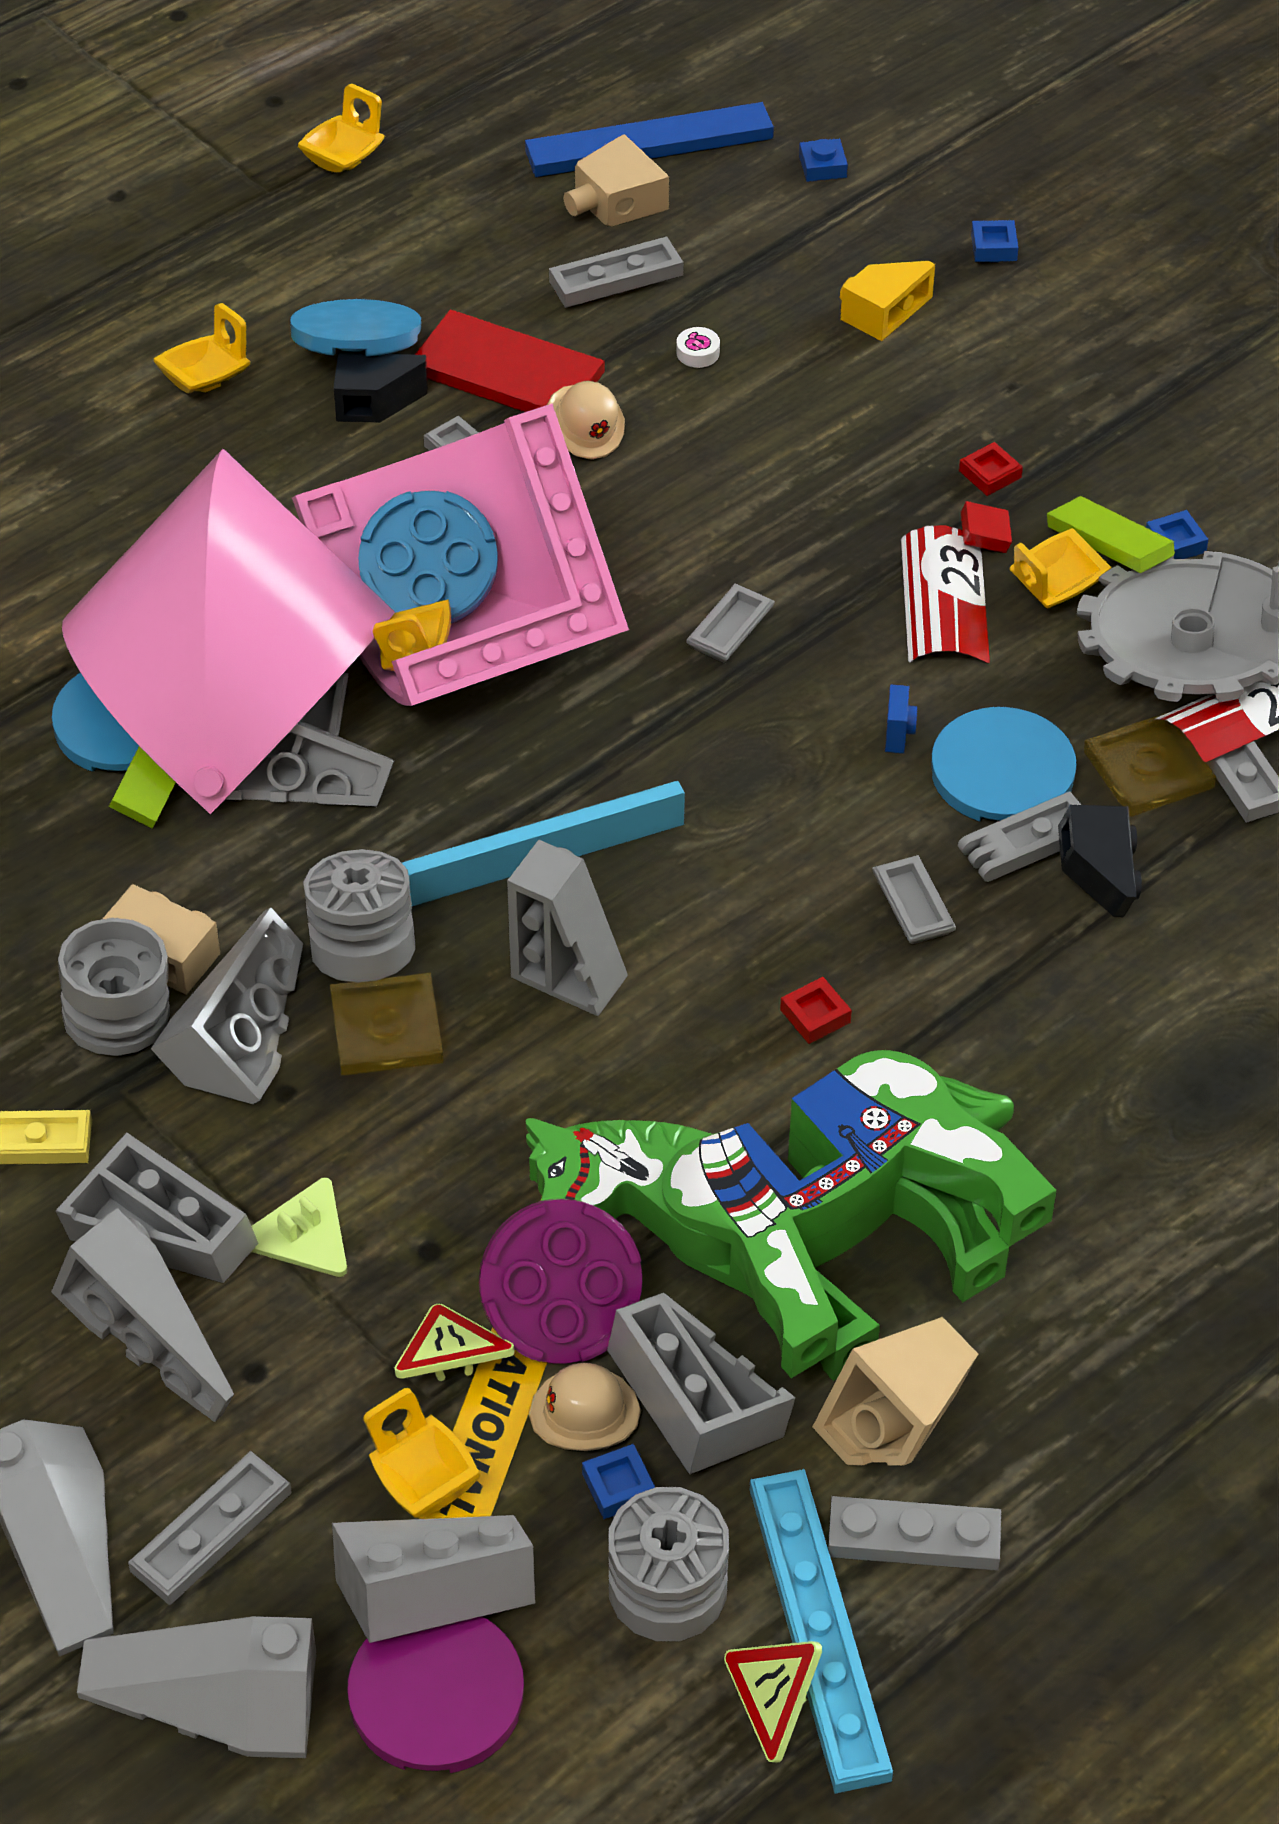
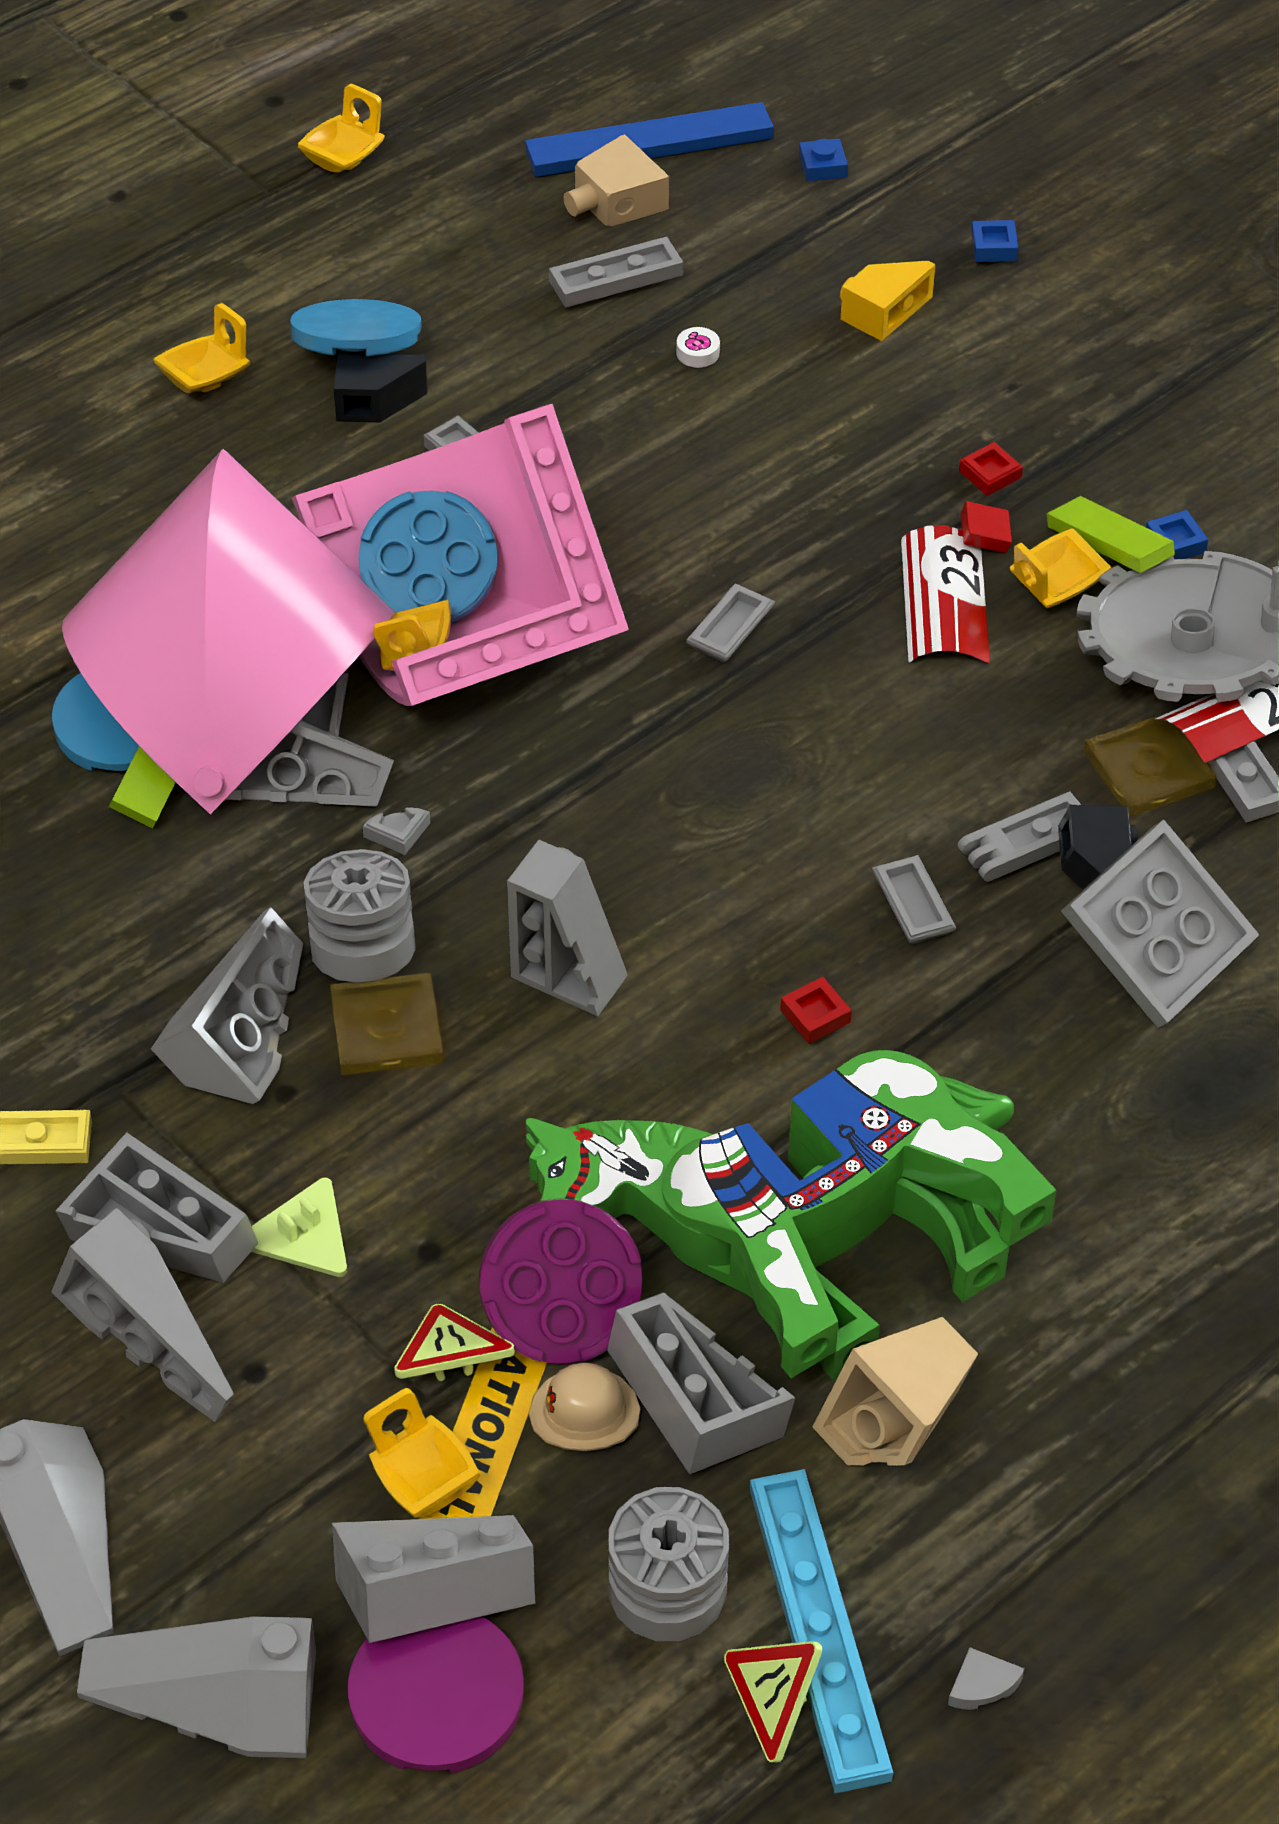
light grey wheel [58,918,170,1056] -> none
tan brick [103,884,220,995] -> none
light grey tile [128,1451,292,1605] -> none
medium azure tile [402,781,685,906] -> none
red tile [415,309,605,412] -> none
tan hat [547,380,625,460] -> none
blue plate [582,1444,655,1519] -> none
light grey plate [828,1496,1001,1570] -> none
blue plate [885,685,917,753] -> none
dark azure tile [931,707,1076,821] -> none
none -> light grey tile [363,807,430,855]
none -> light grey tile [948,1648,1025,1710]
none -> light grey plate [1061,819,1259,1028]

